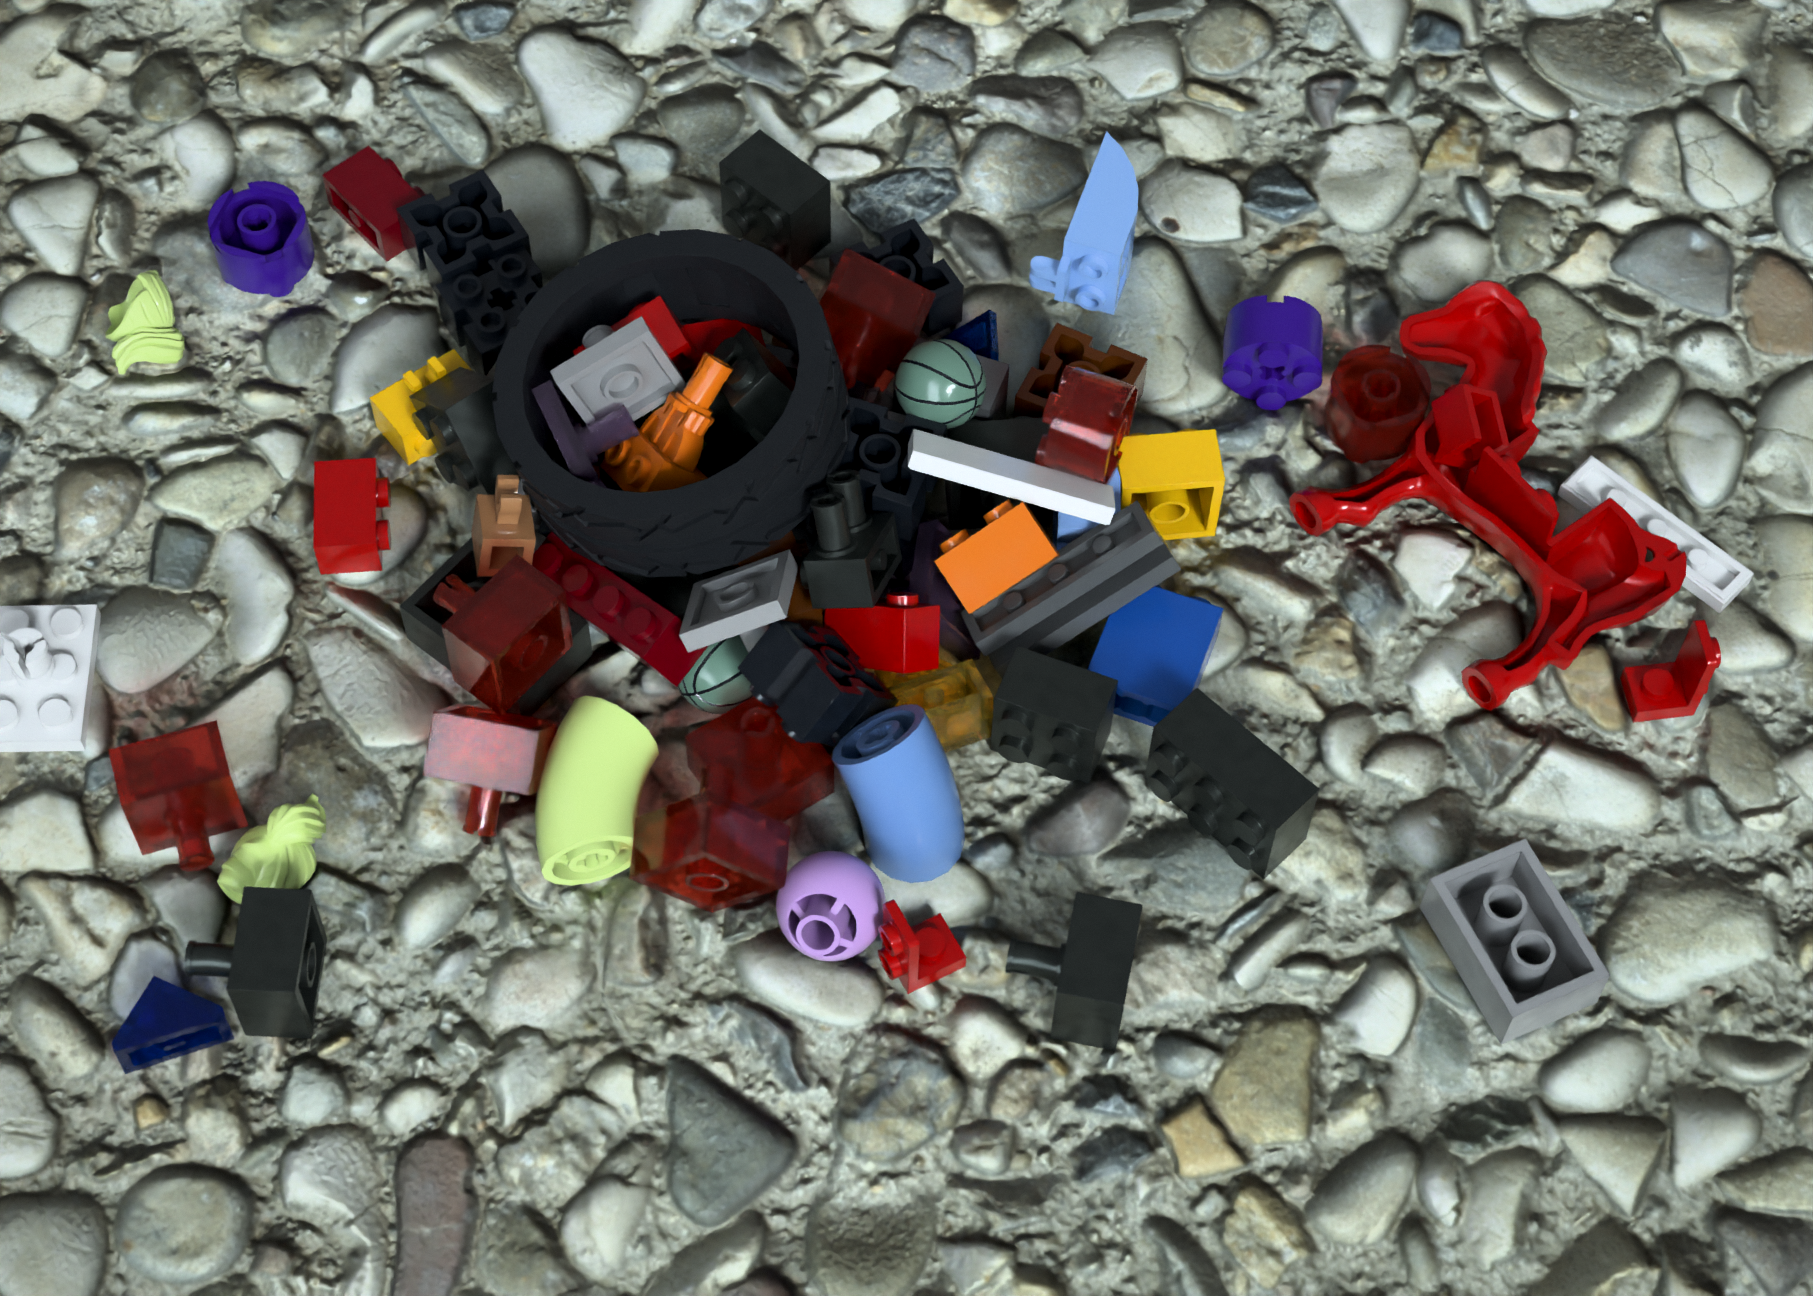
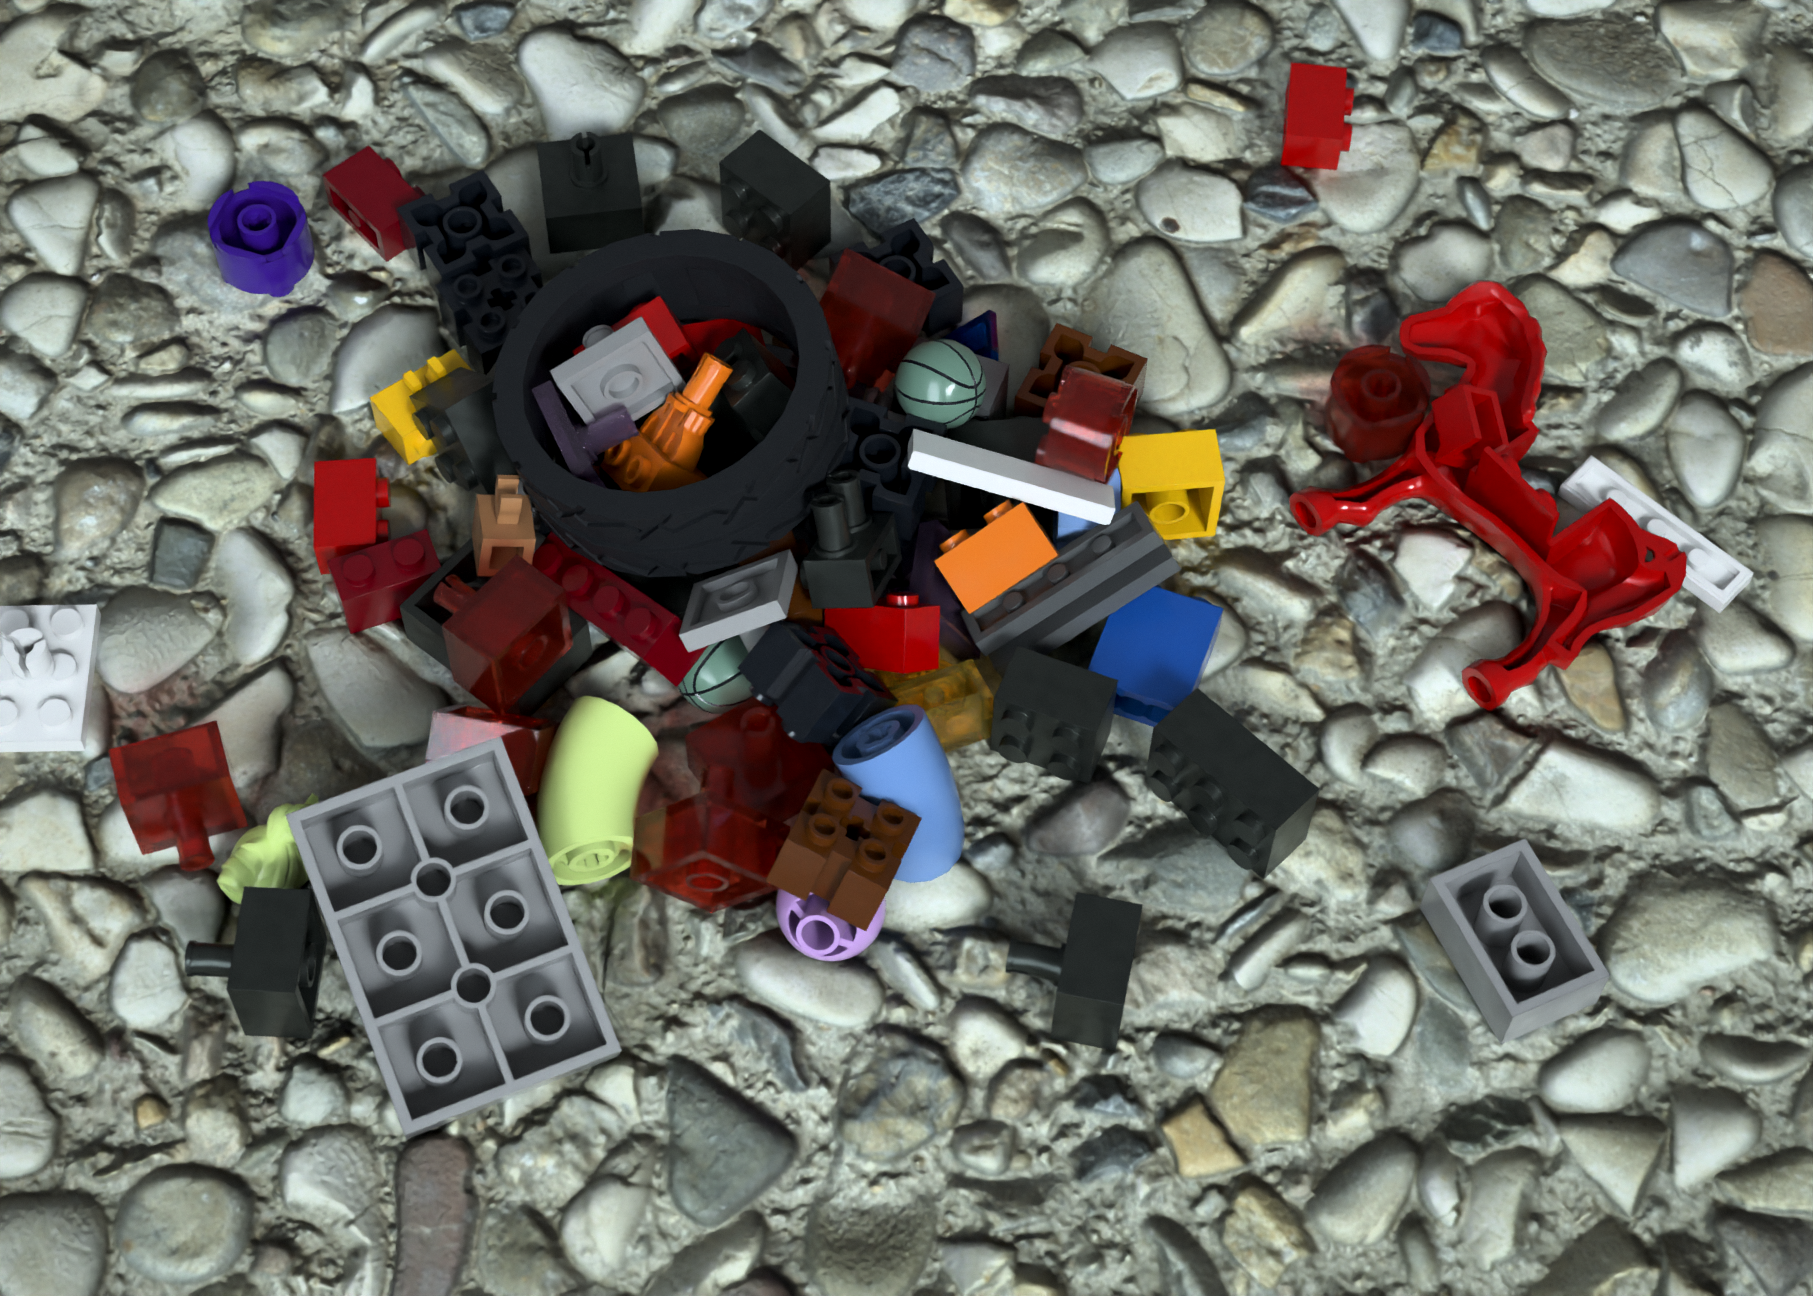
yellowish green hair [105,270,185,374] -> none
clear blue slope [111,976,235,1074] -> none
red bracket [878,899,966,994] -> none
light blue piece [1029,131,1138,315] -> none
dark purple brick [1222,295,1323,410] -> none
red bracket [1620,619,1721,723] -> none
none -> light grey brick [286,736,622,1139]
none -> dark red brick [327,529,441,634]
none -> pearl dark grey brick [536,132,645,254]
none -> reddish brown brick [766,768,922,931]
none -> red brick [1281,62,1354,170]

